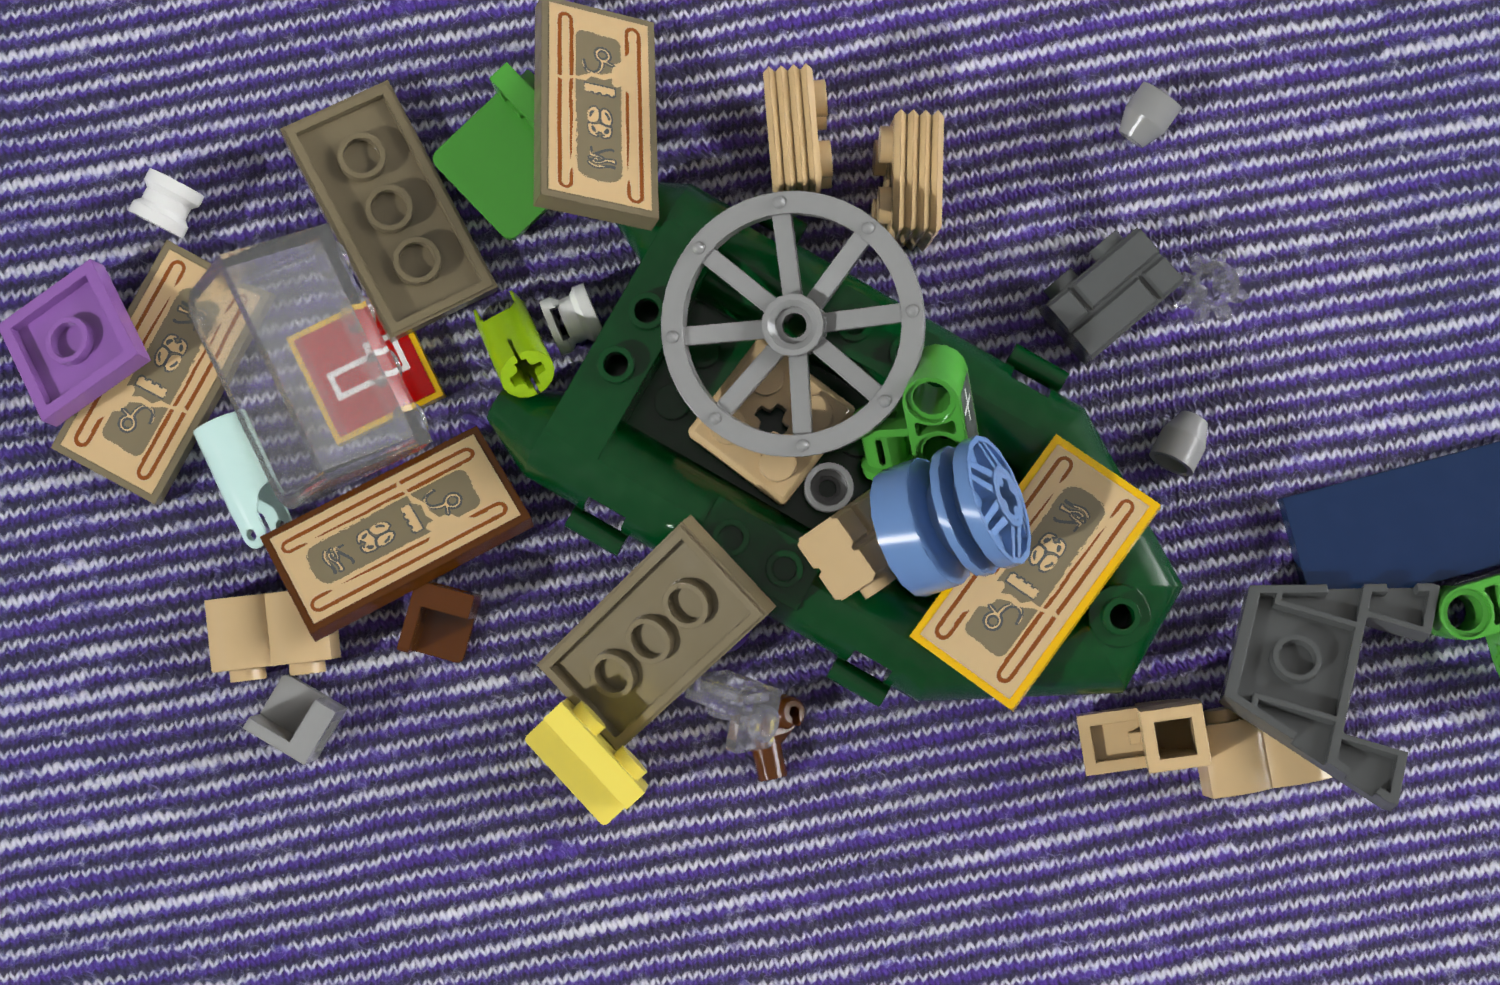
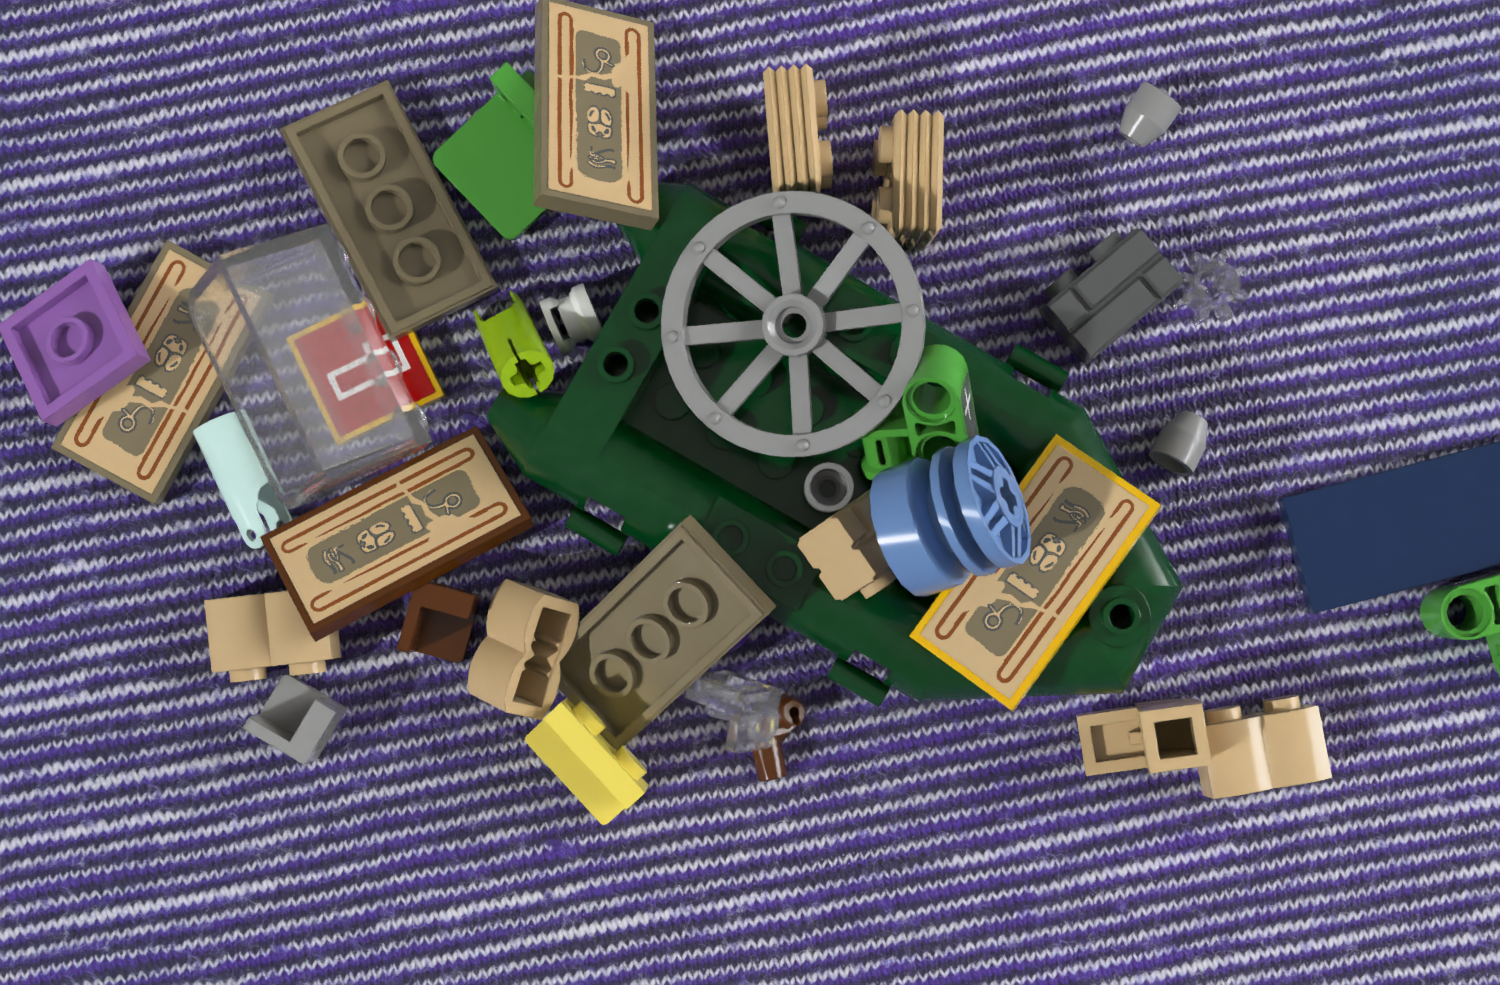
white wheel [128,168,205,239] -> none
tan brick [688,339,855,505] -> none
dark grey wing [1219,583,1440,812] -> none
none -> tan brick [468,579,579,720]

